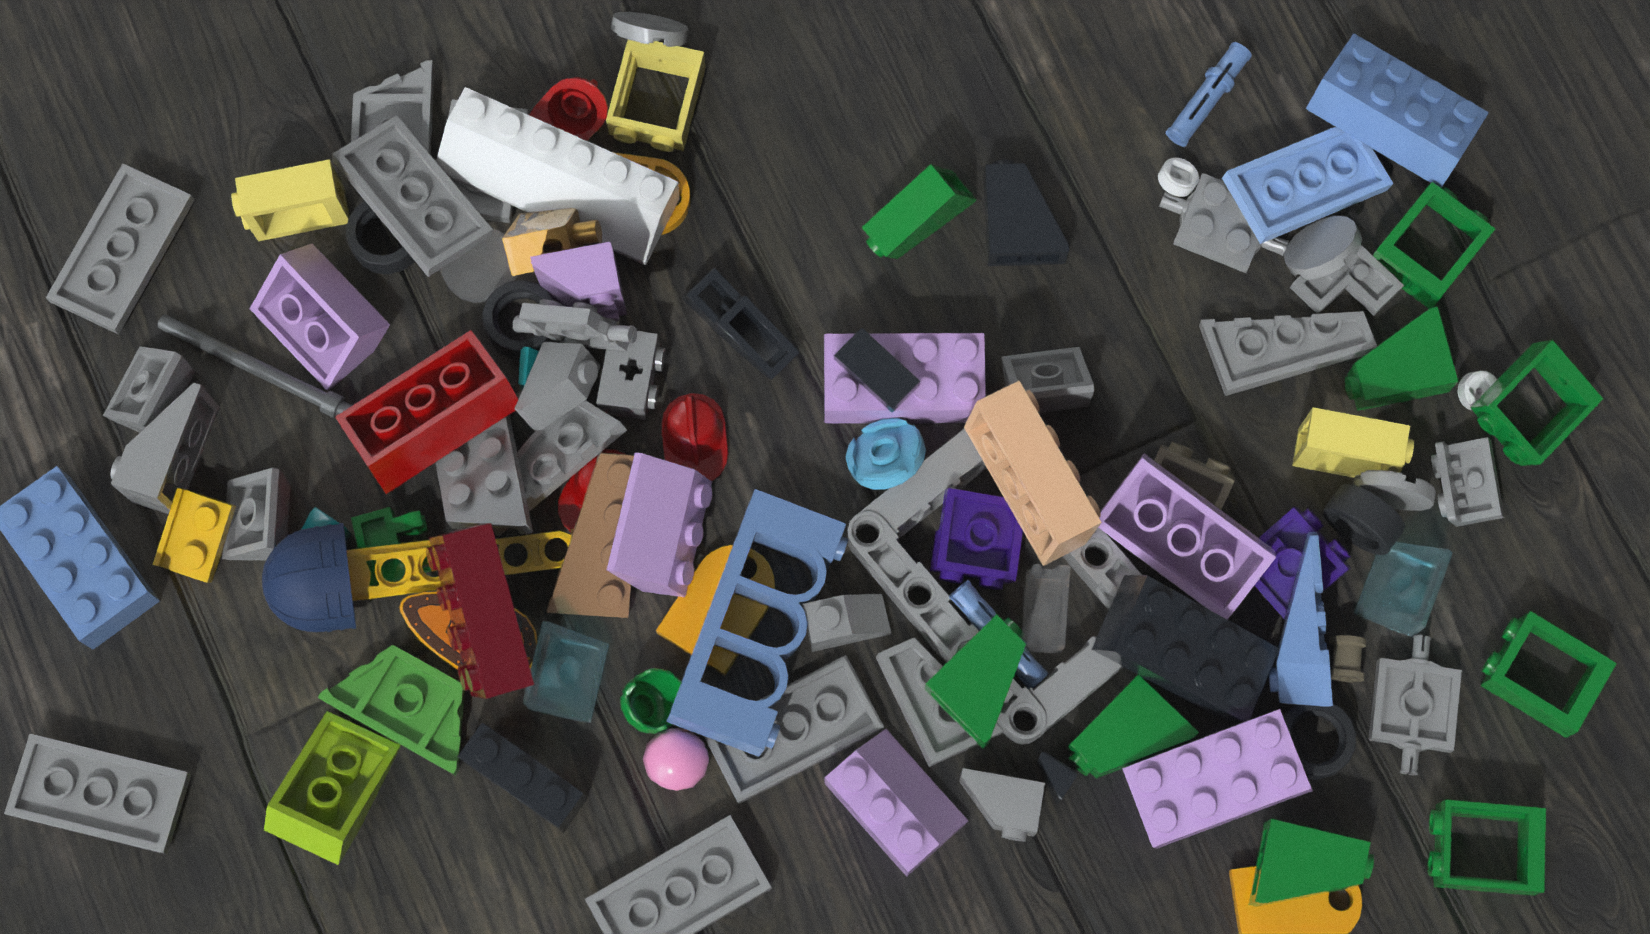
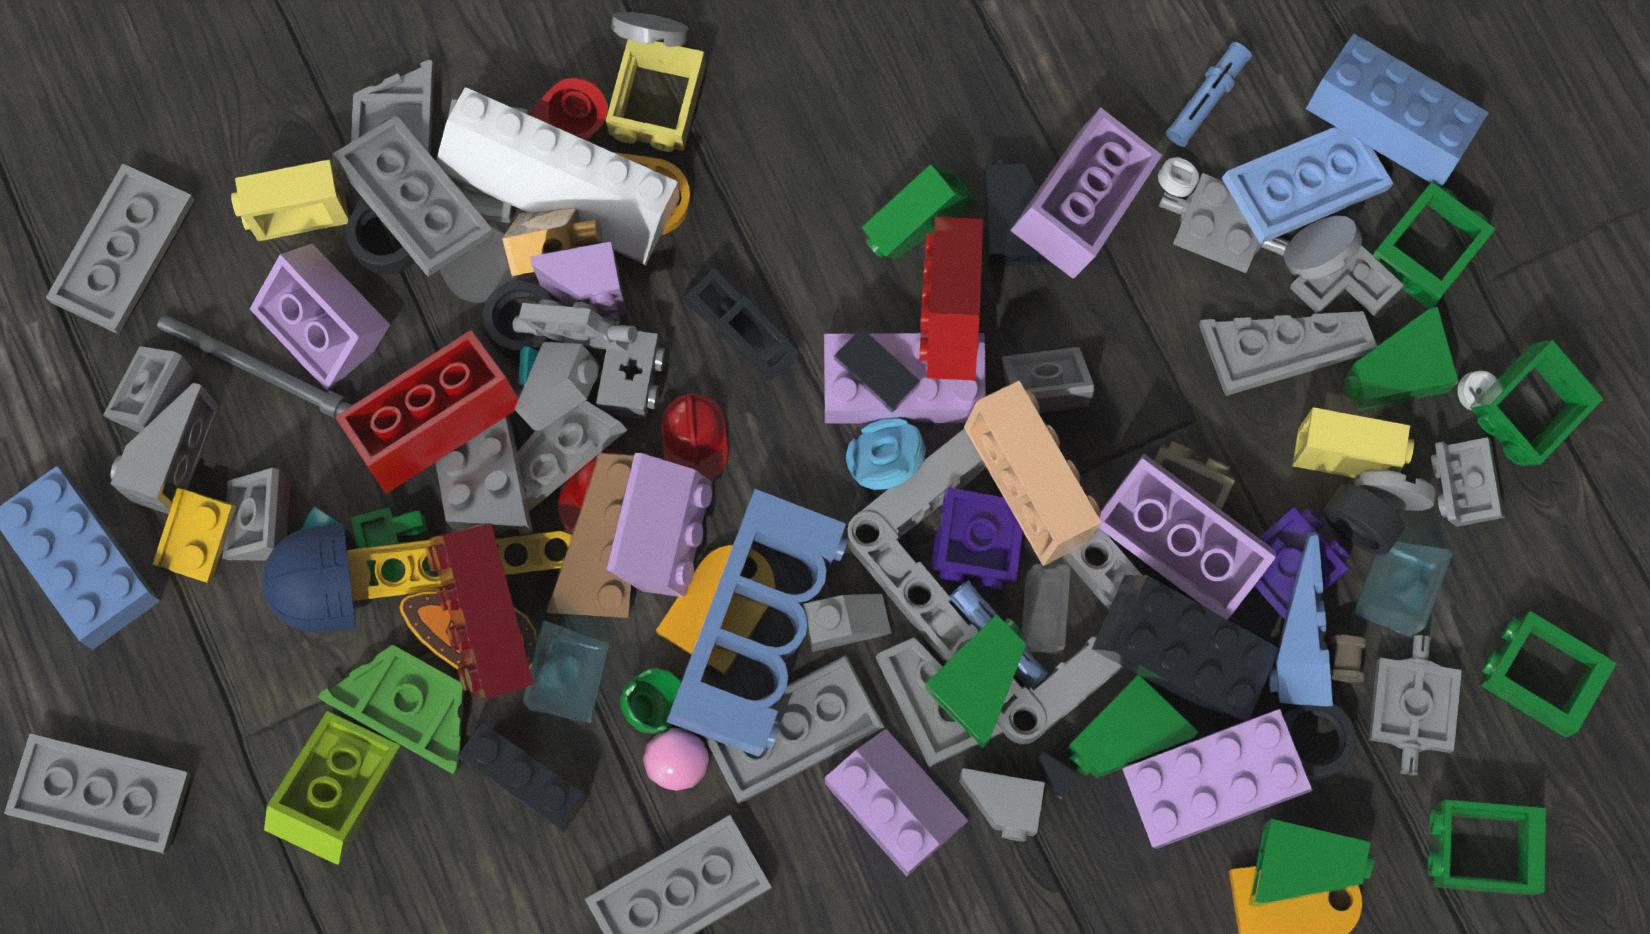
none -> red brick [919,217,983,381]
none -> lavender brick [1010,107,1162,279]

